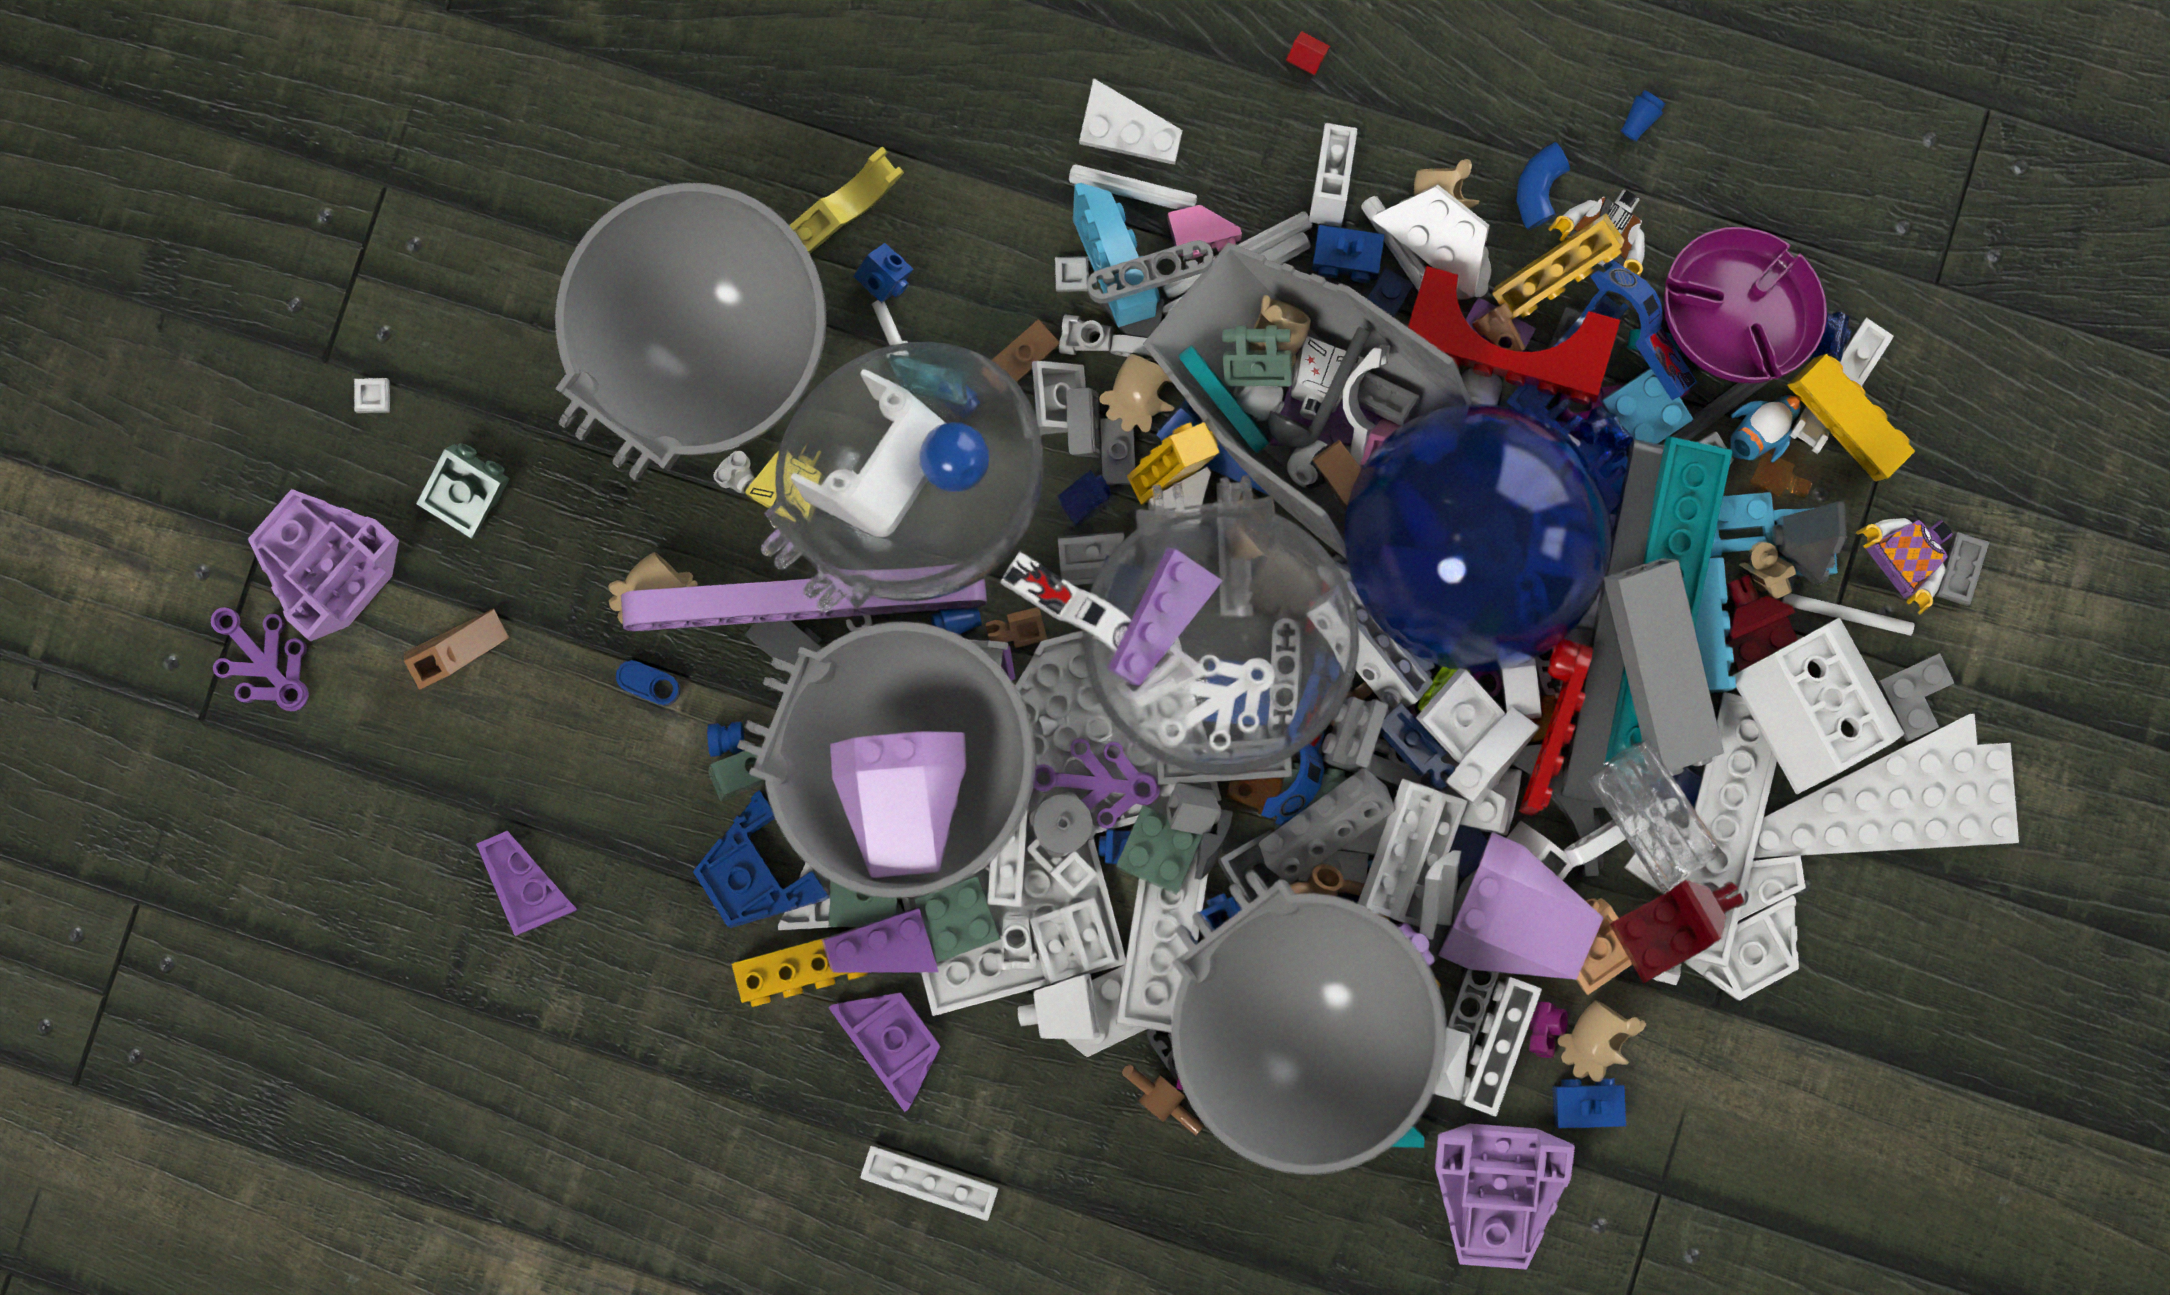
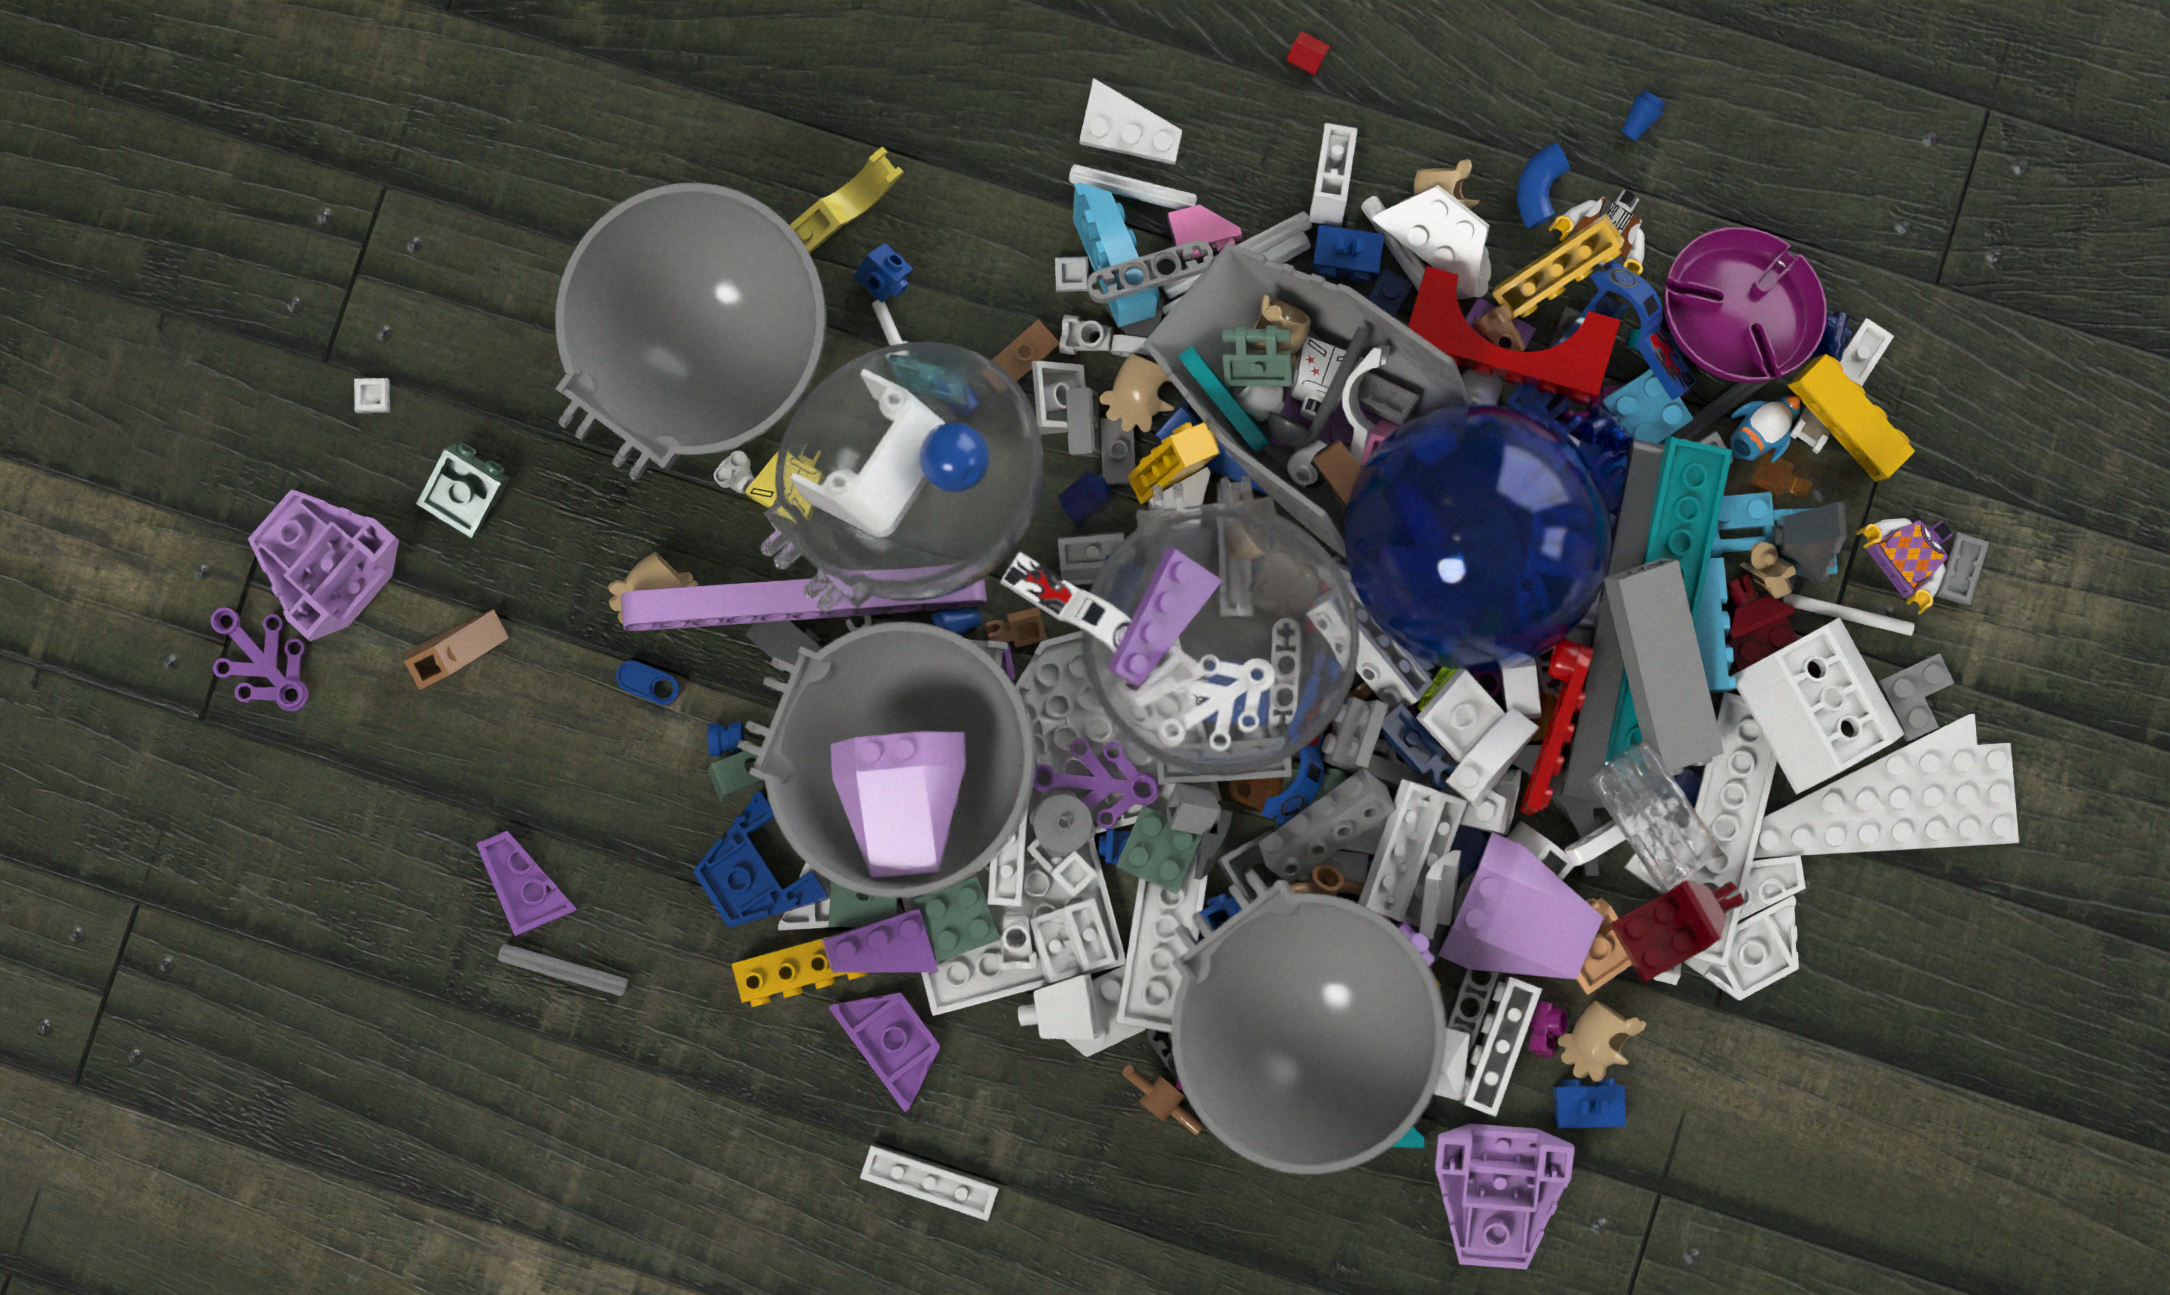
none -> light grey axle [498,944,628,996]

